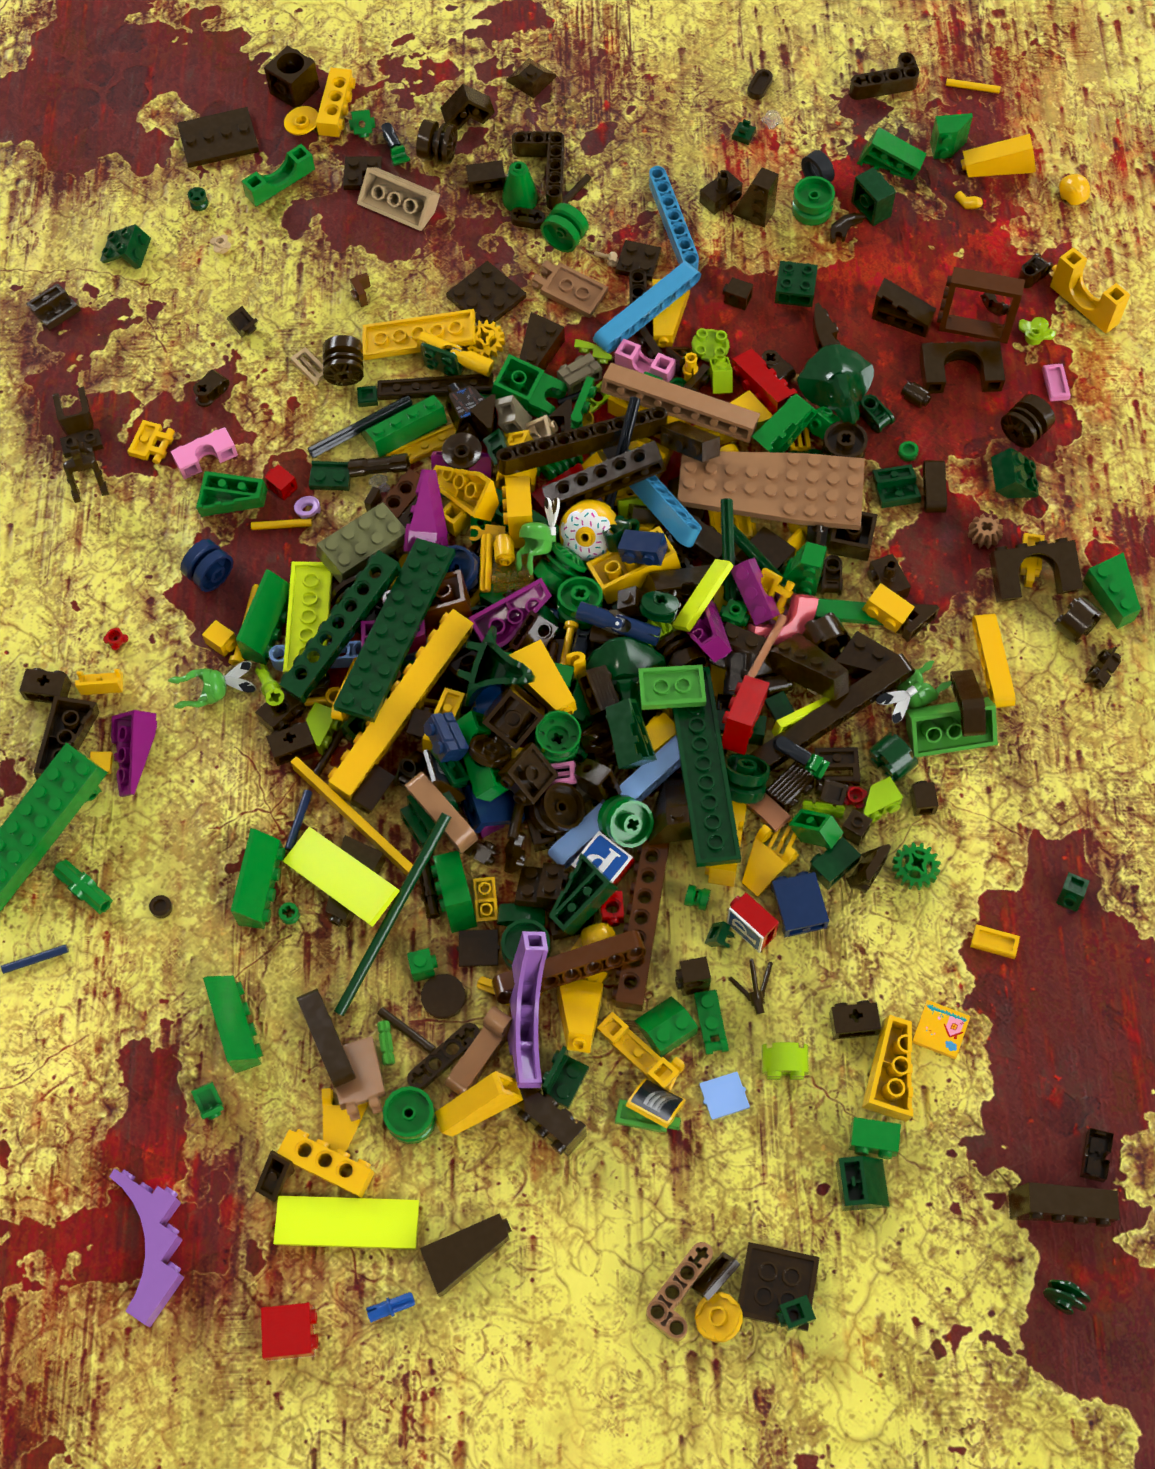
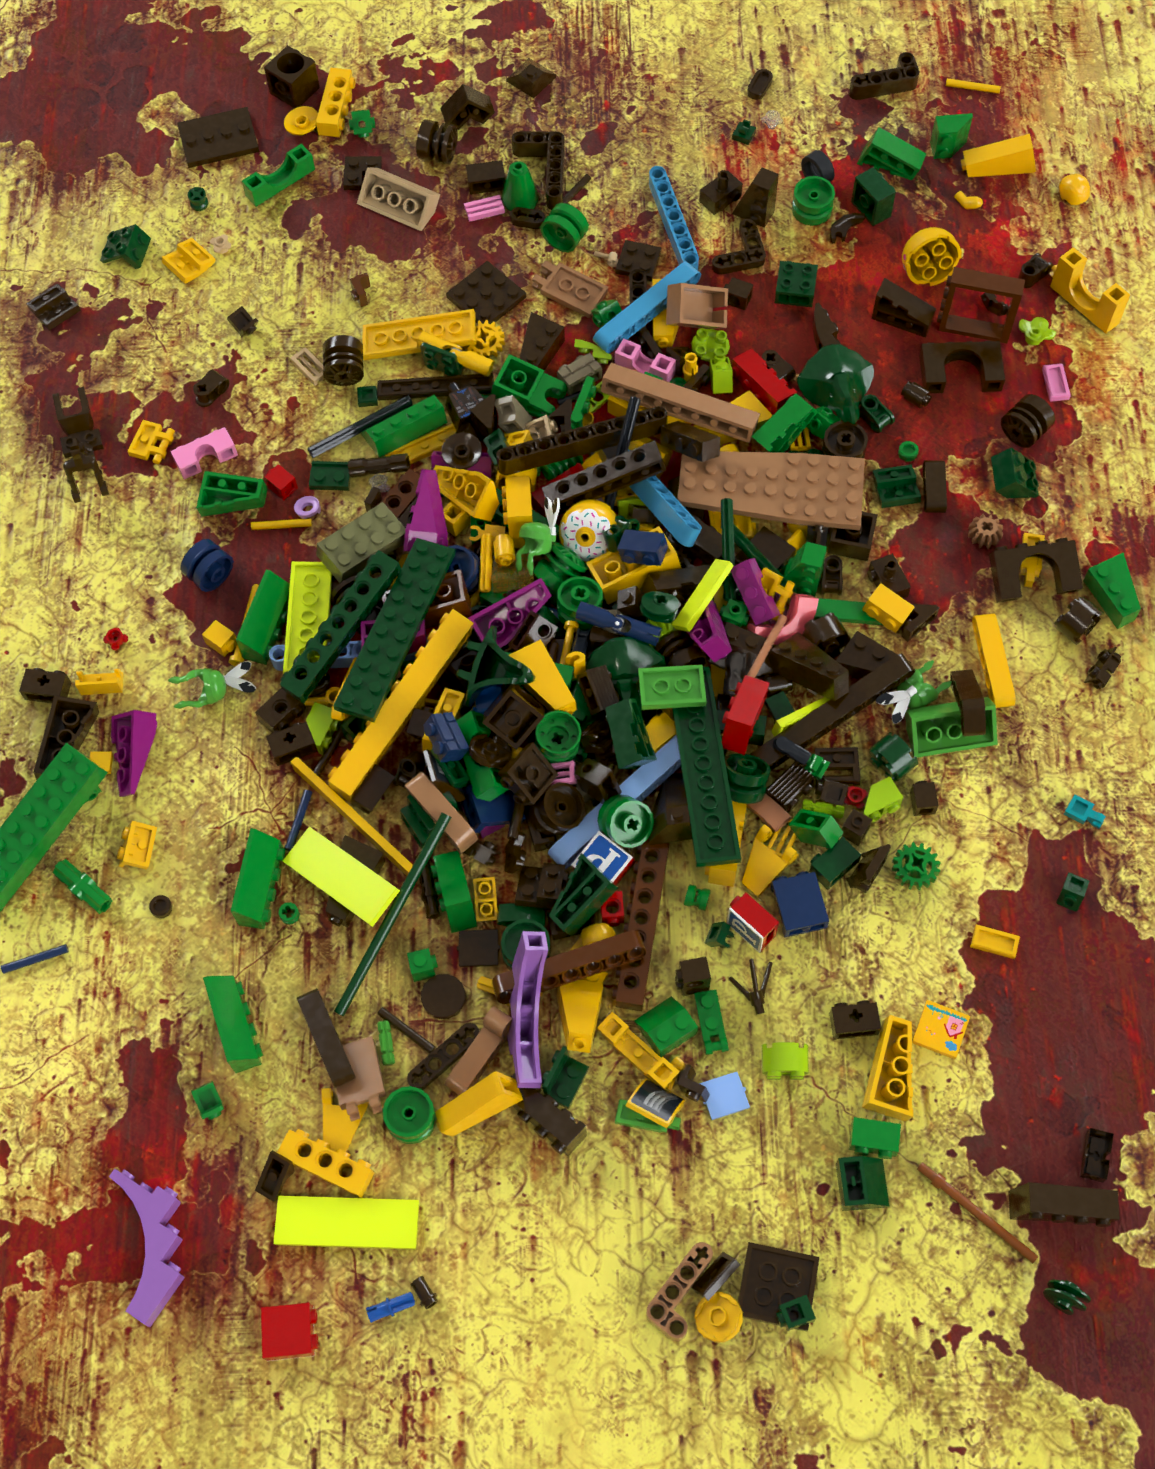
lime pin [255,664,284,706] -> none
piece [381,123,410,166] -> none
dark brown slope [420,1213,512,1297] -> none
none -> yellow bracket [117,821,157,870]
none -> yellow slope [162,238,215,284]
none -> dark brown pin [410,1276,438,1309]
none -> bright pink tile [464,195,505,222]
none -> green brick [591,300,622,328]
none -> medium nougat piece [666,283,728,329]
none -> dark brown bracket [677,1064,710,1103]
none -> dark brown beam [712,219,766,274]
none -> yellow cylinder [902,227,962,286]
none -> dark orange bar [917,1162,1038,1264]
none -> teal plate [1064,794,1106,829]

